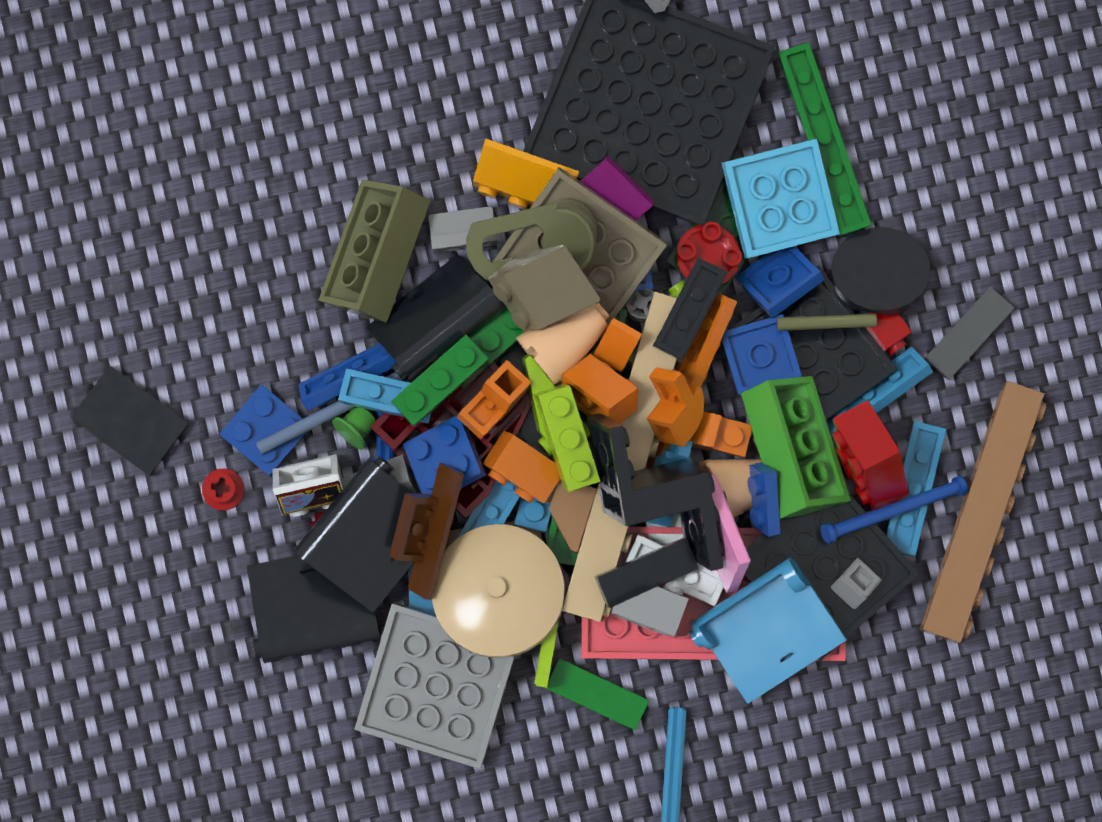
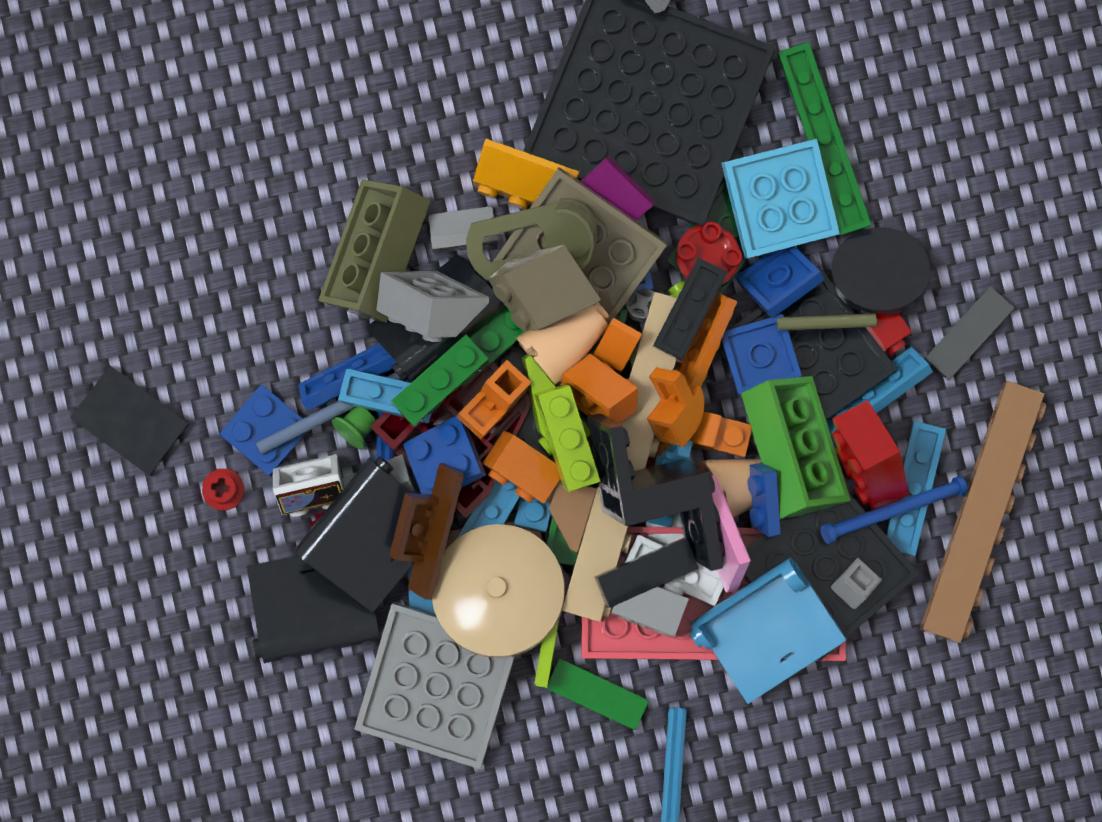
none -> light grey slope [376,271,489,342]

